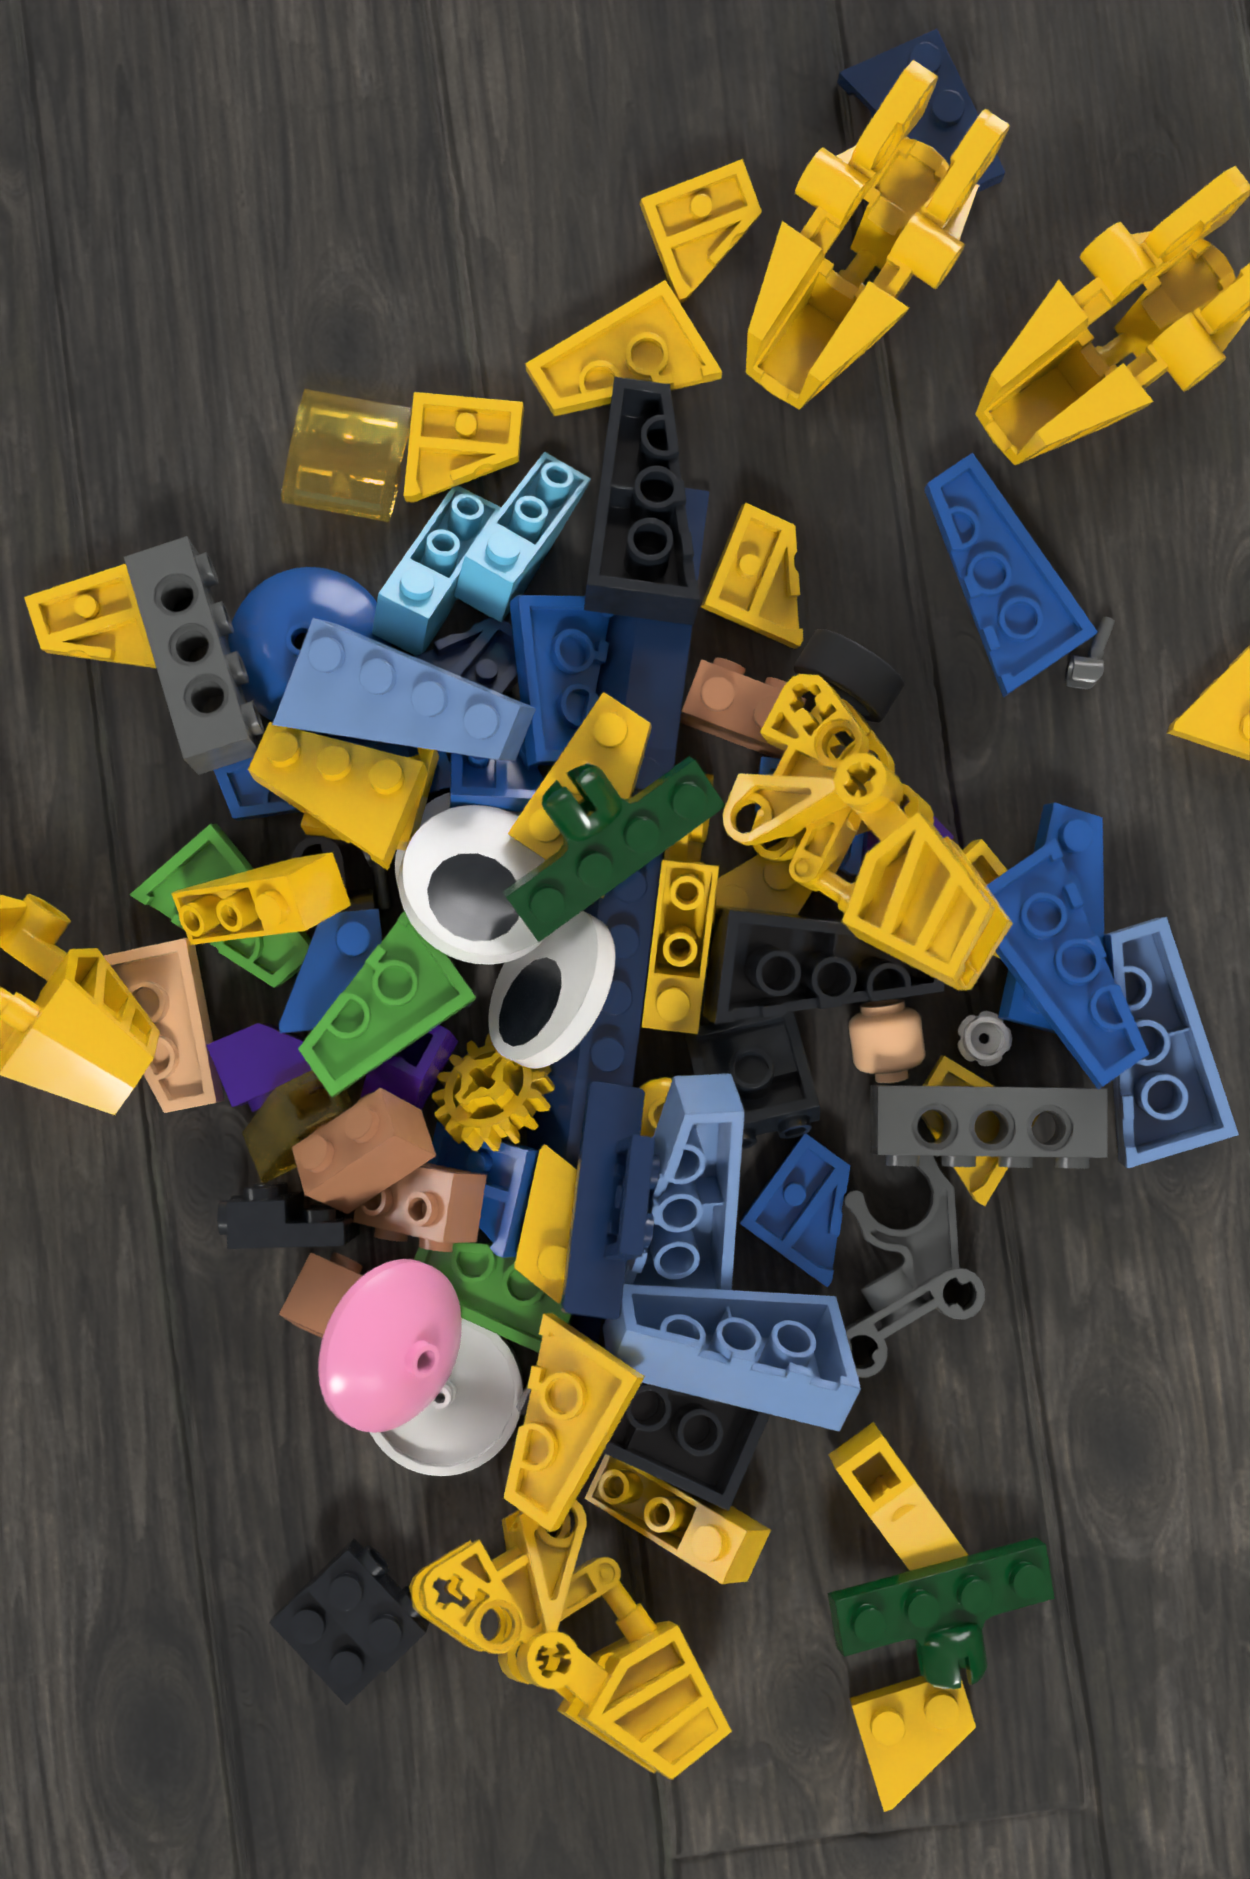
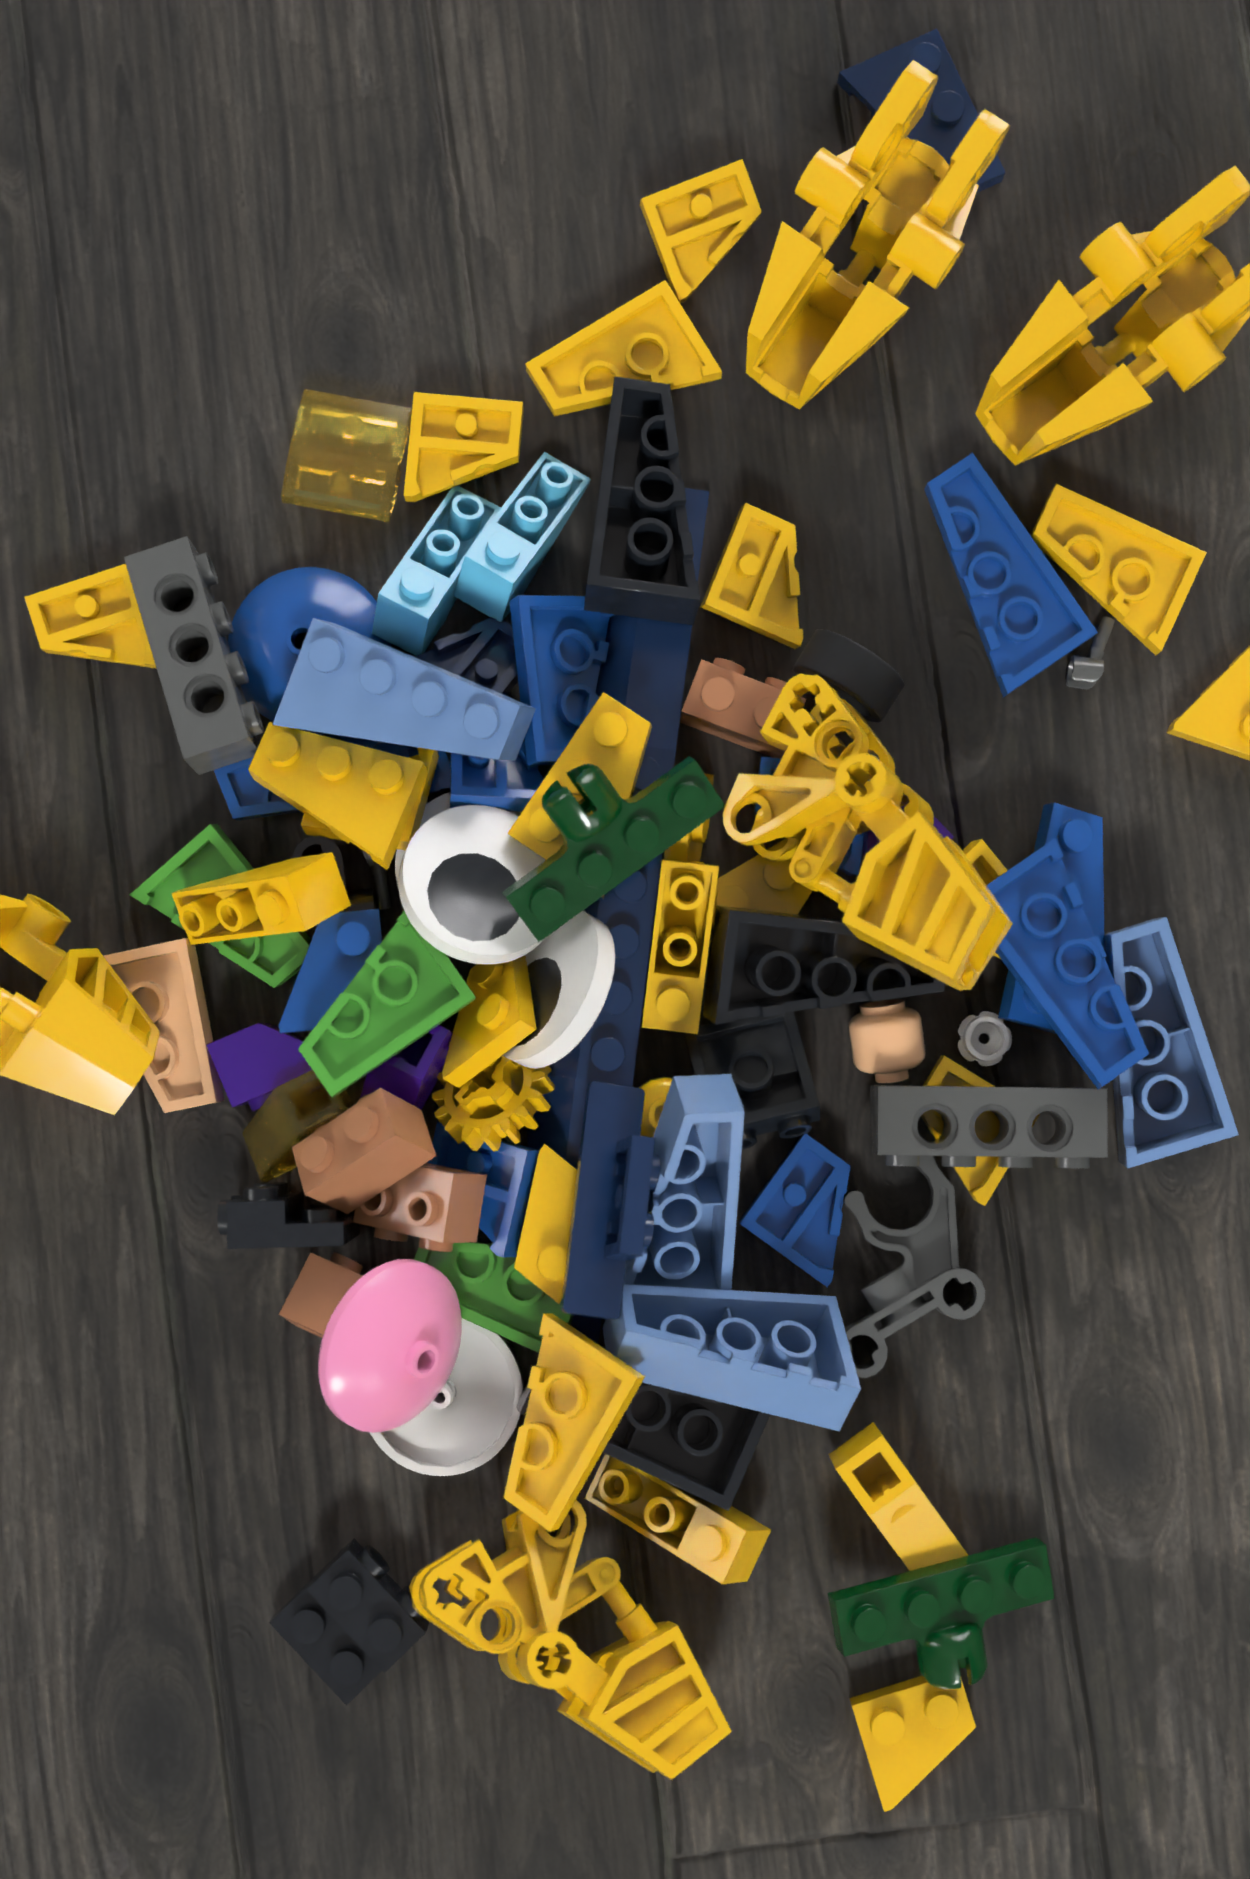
none -> yellow wing [442,955,537,1088]
none -> yellow wing [1031,484,1207,655]

